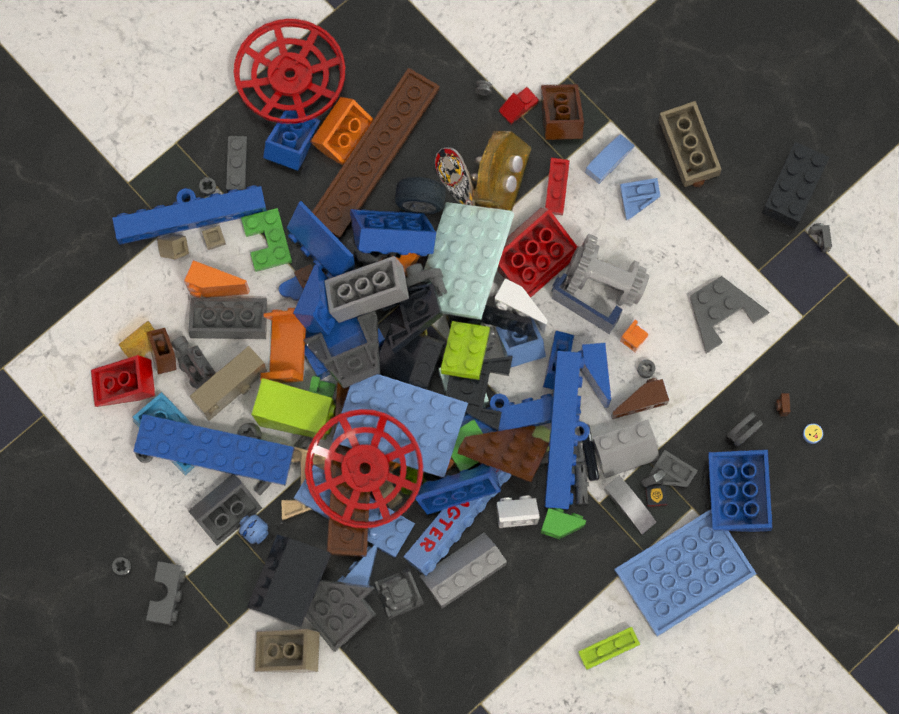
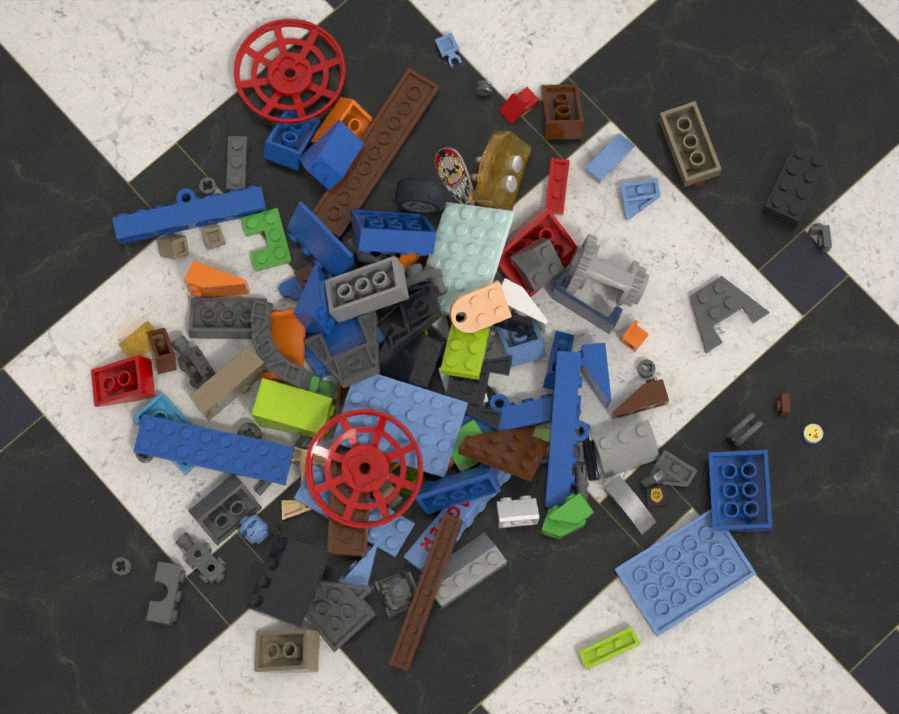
none -> dark grey brick [175,532,226,584]
none -> dark grey tile [250,299,306,387]
none -> blue slope [299,120,364,191]
none -> reddish brown plate [389,513,463,671]
none -> medium blue plate [435,32,462,68]
none -> light nougat plate [449,280,512,333]
none -> dark grey slope [510,237,566,292]
none -> bright green slope [547,493,594,526]

